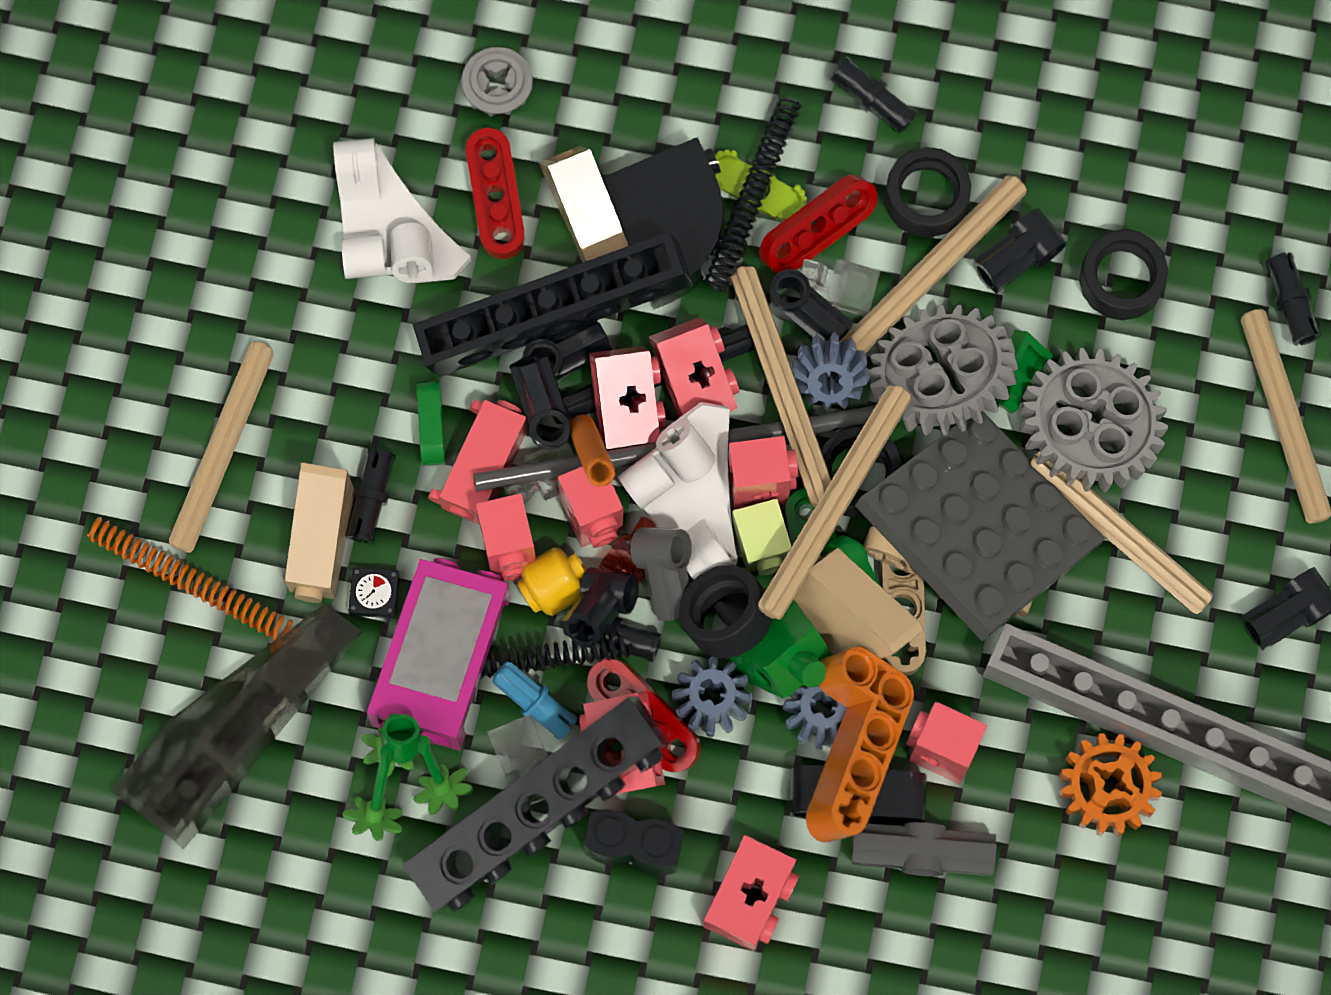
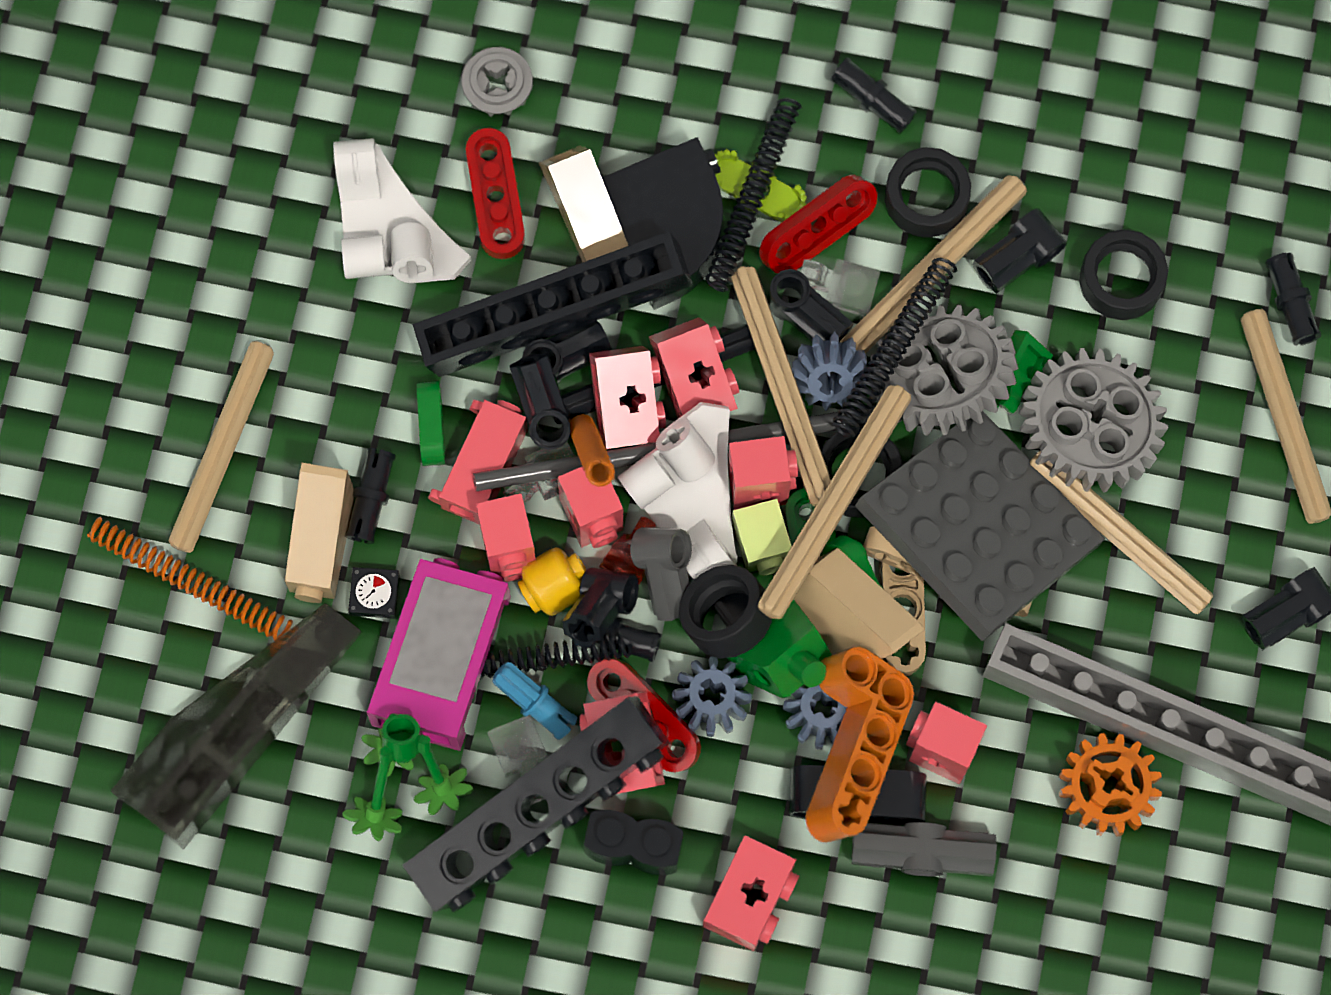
none -> black piece [831,258,957,438]

